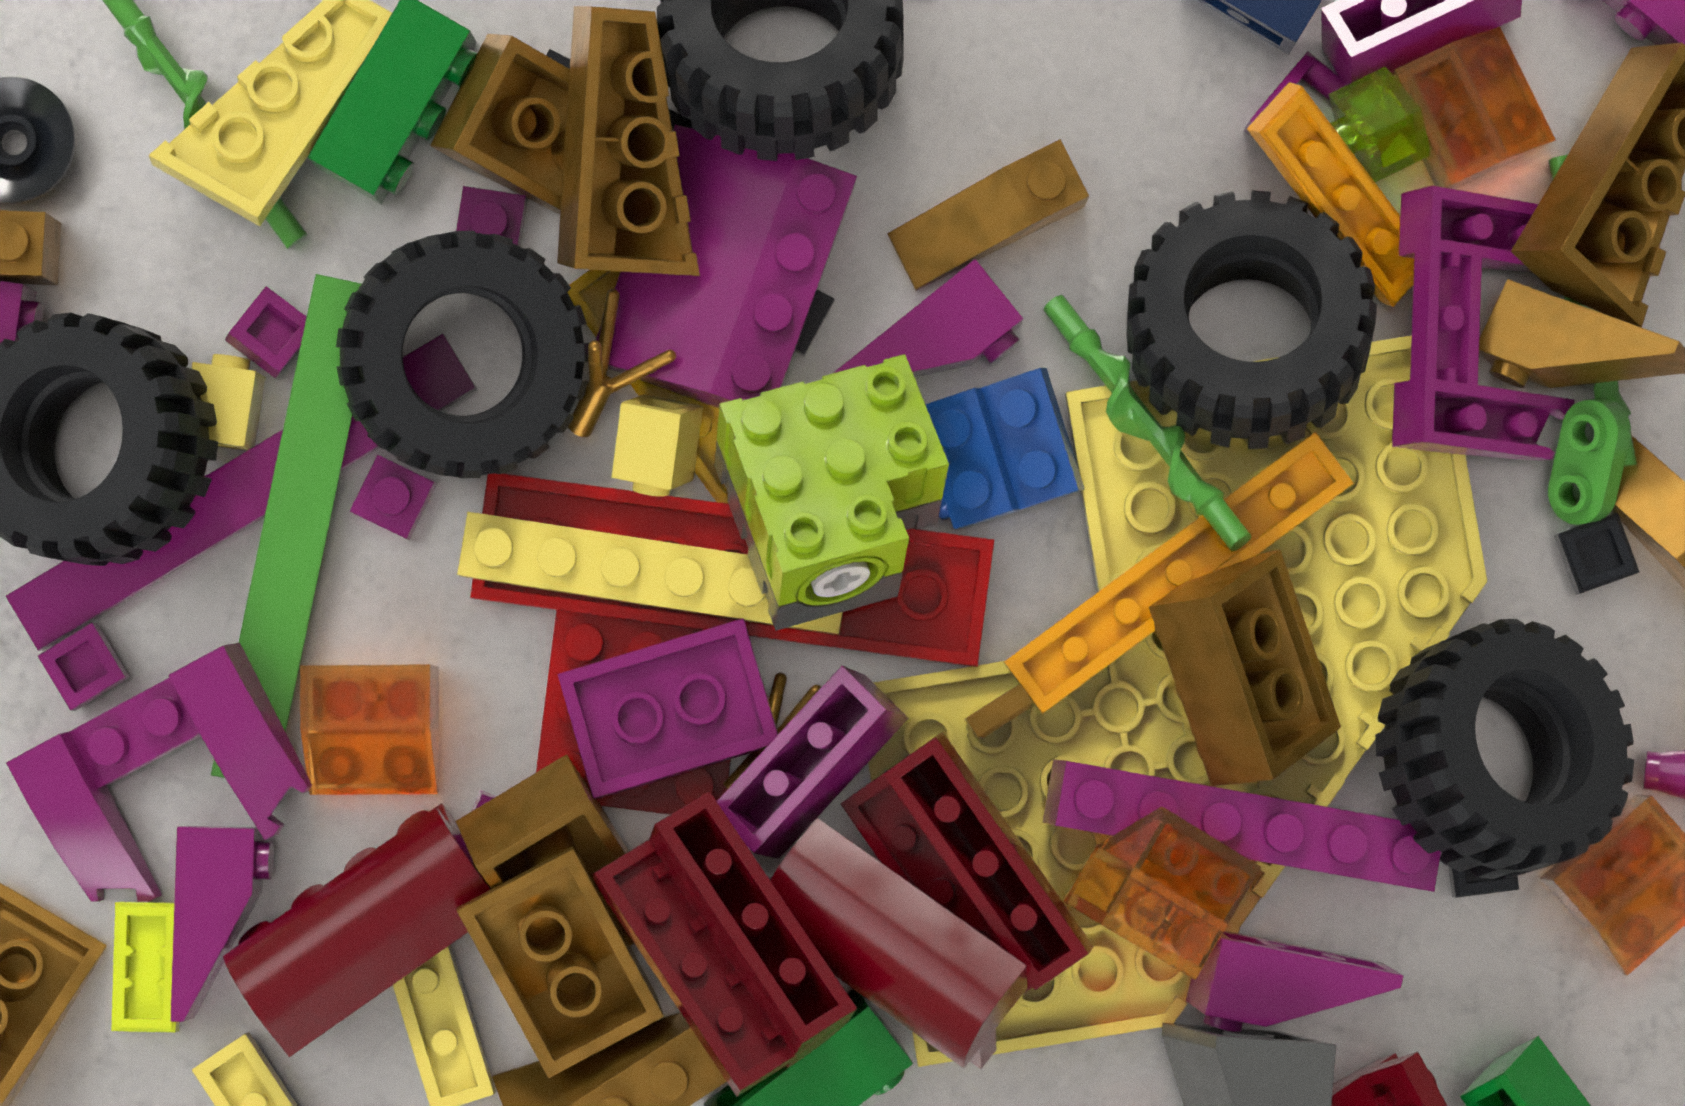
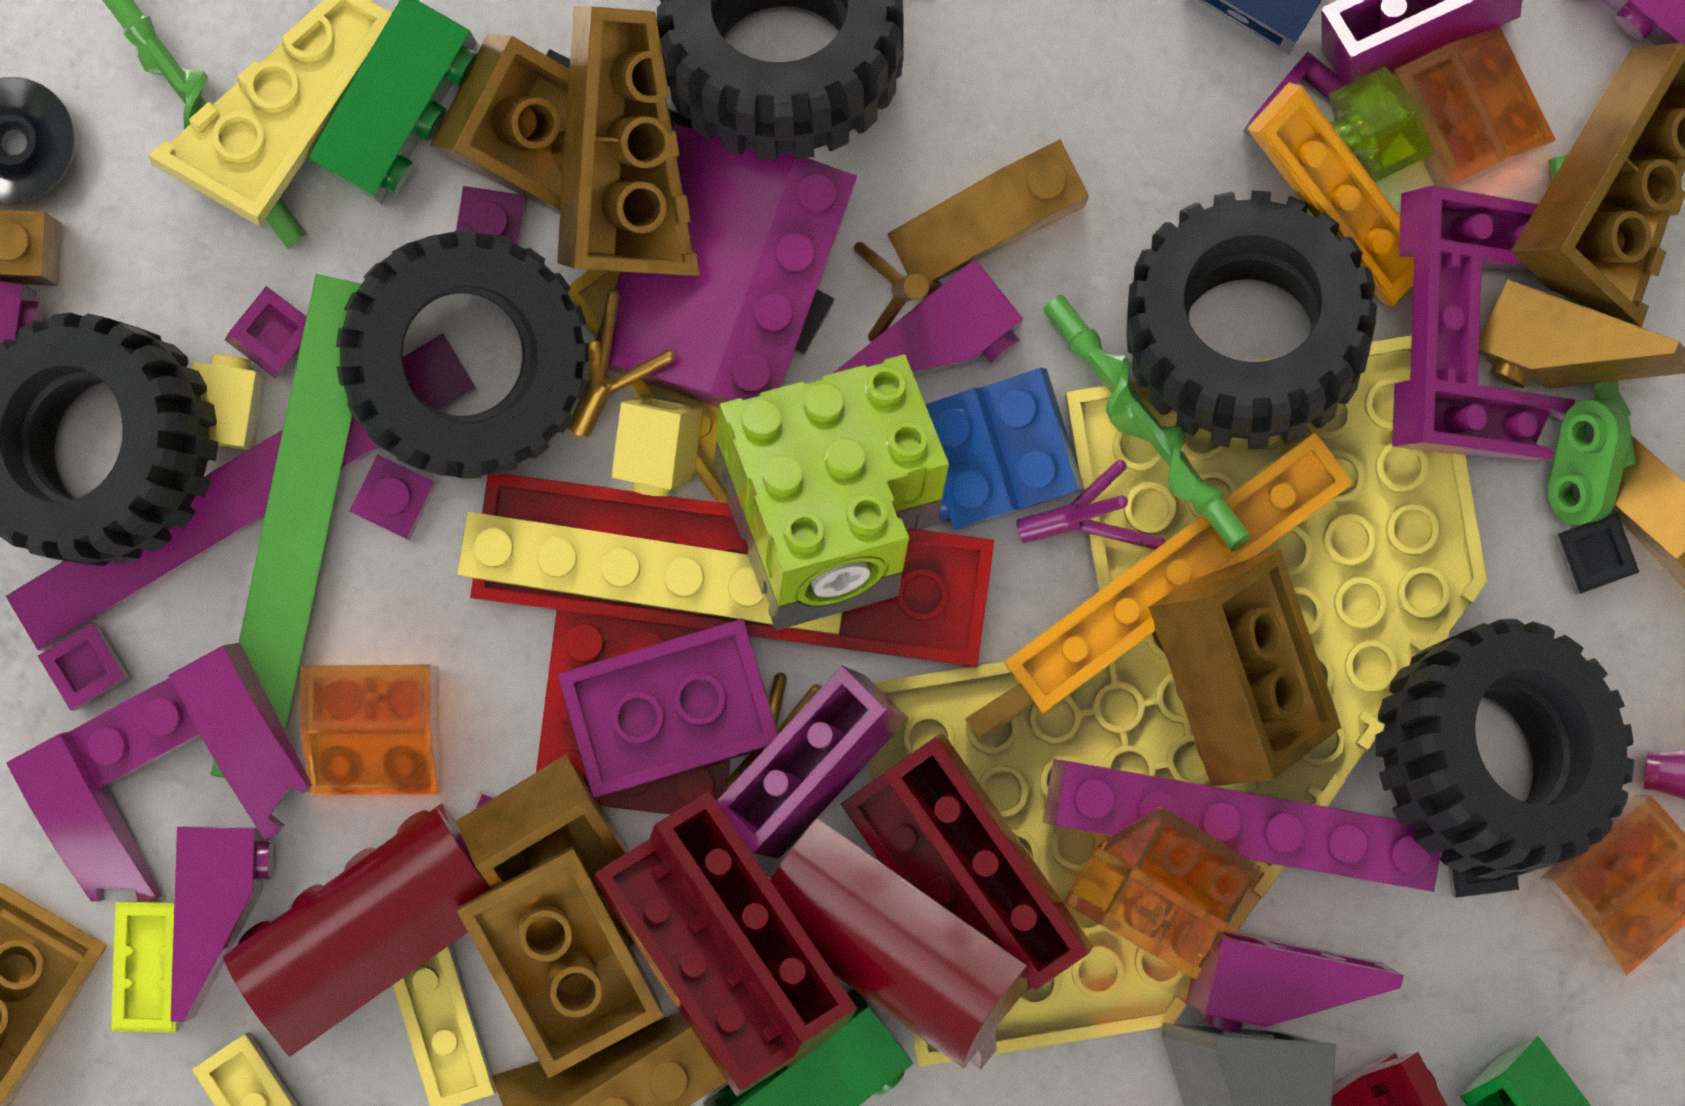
none -> pearl gold plant [854,242,942,342]
none -> magenta plant [1016,460,1166,549]

